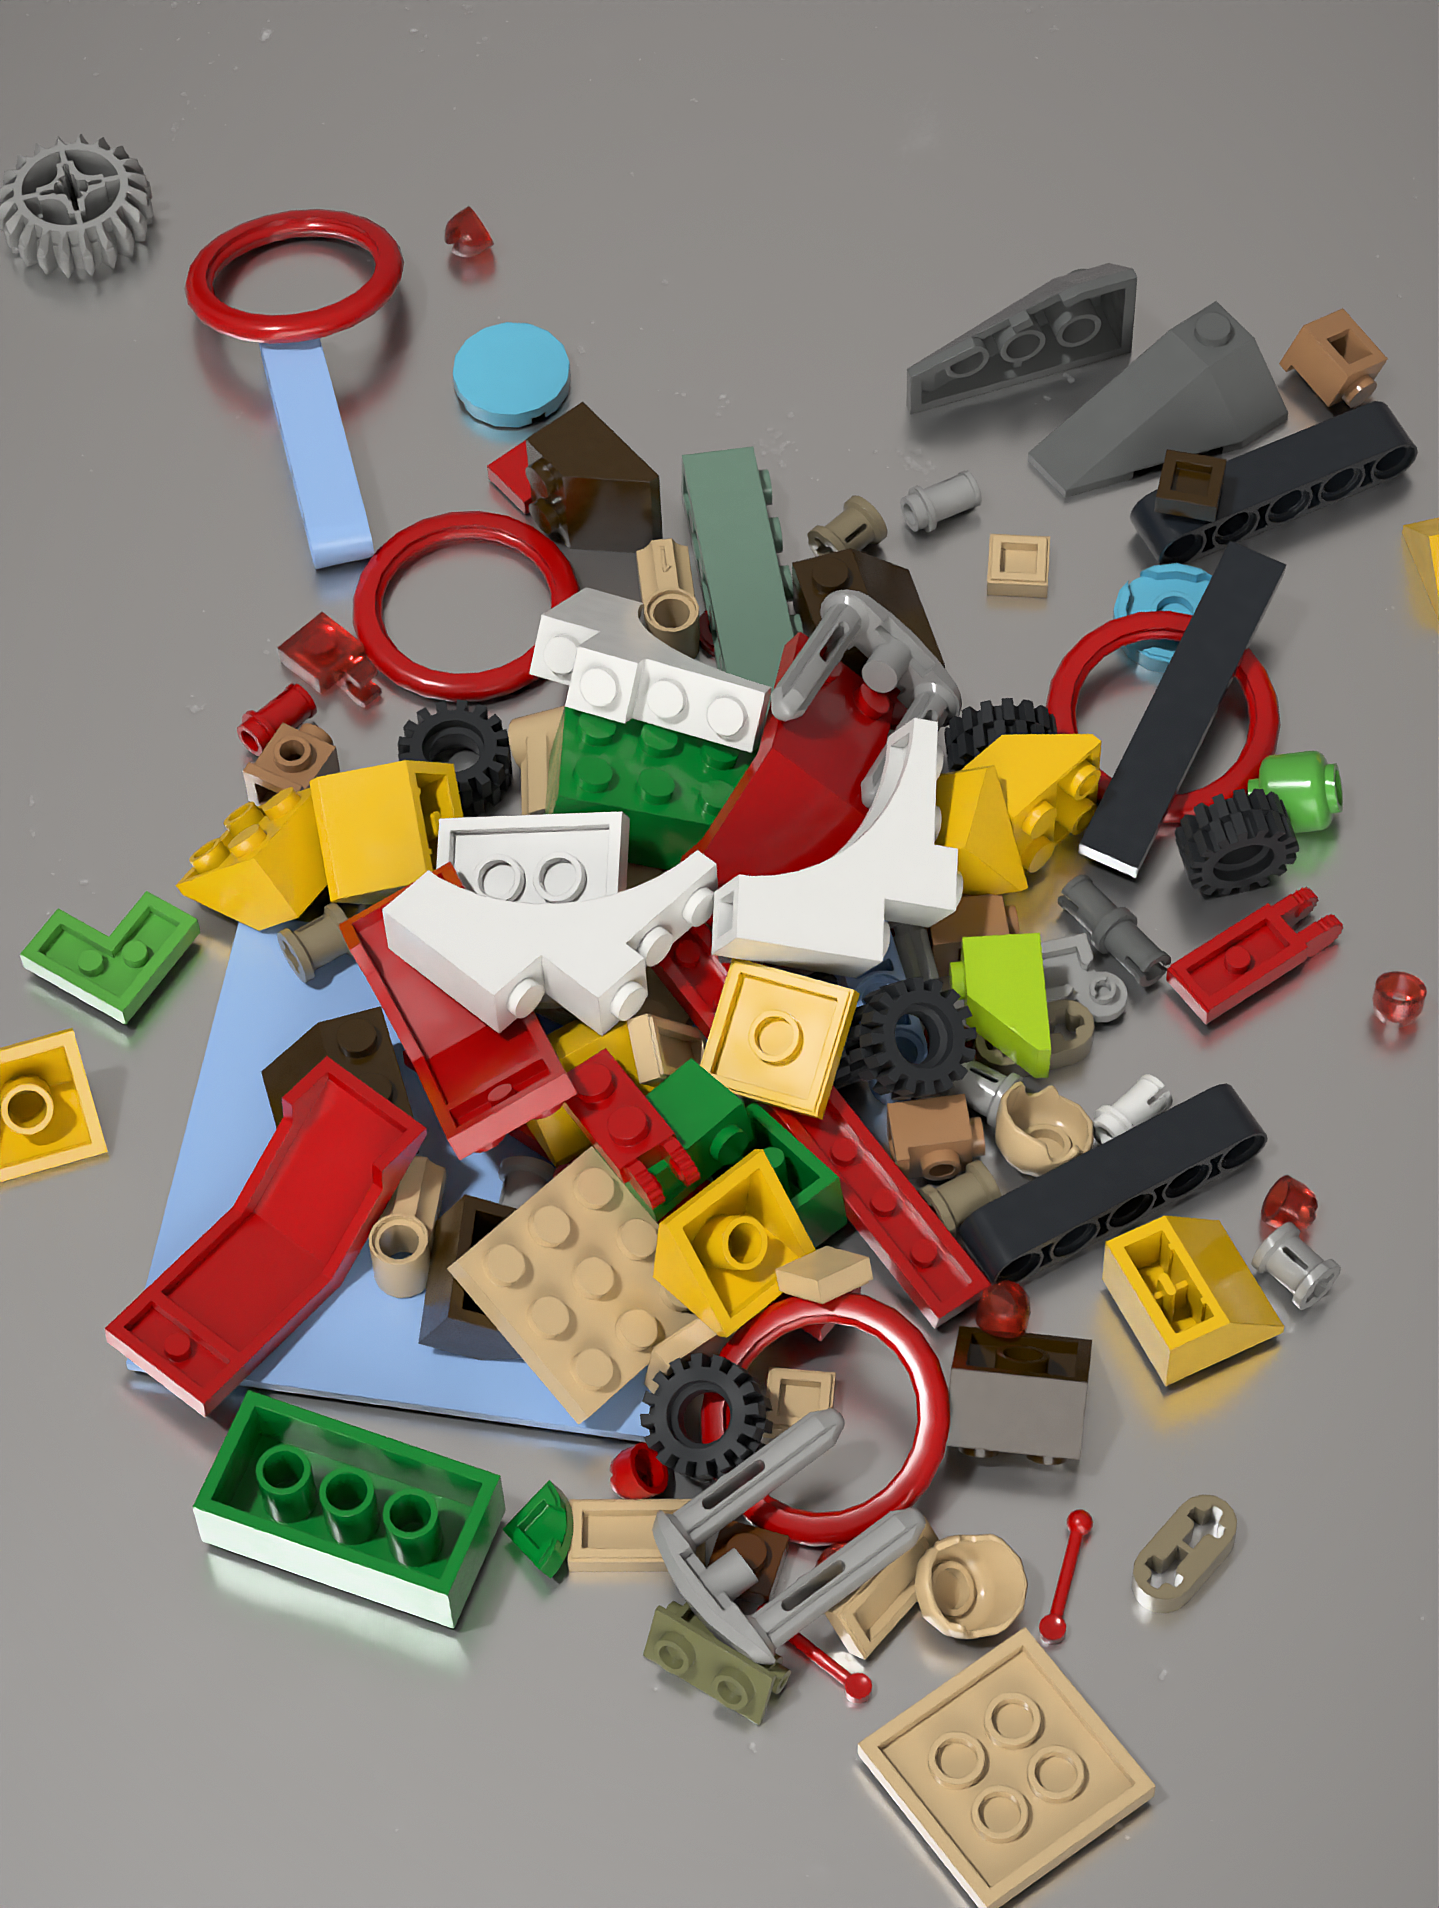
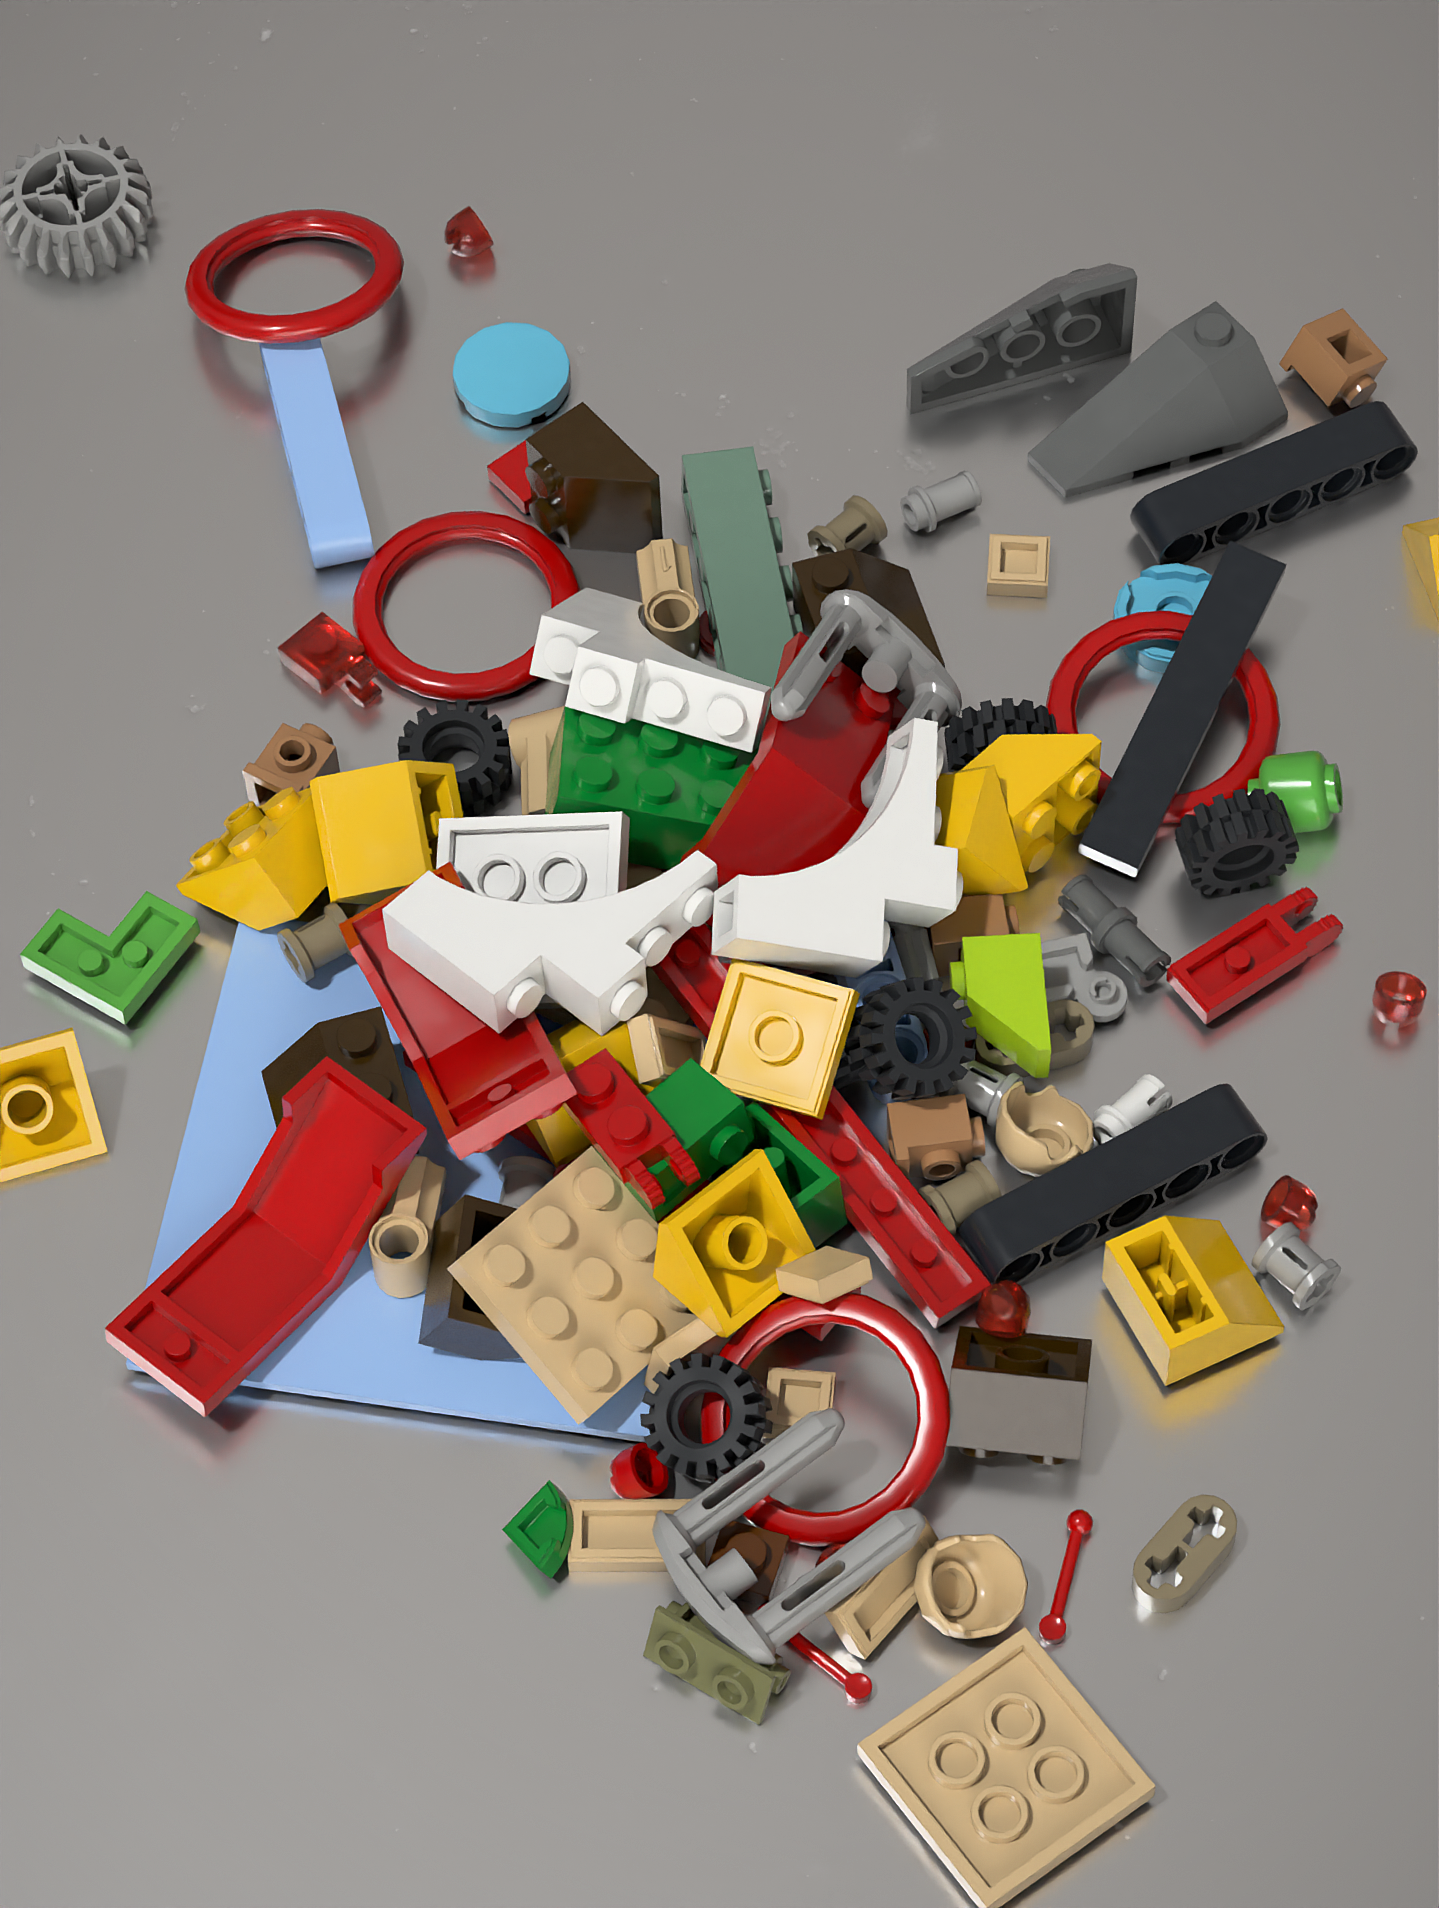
green brick [192,1390,506,1629] -> none
red pin [237,683,317,756] -> none
dark brown plate [1154,449,1227,522] -> none

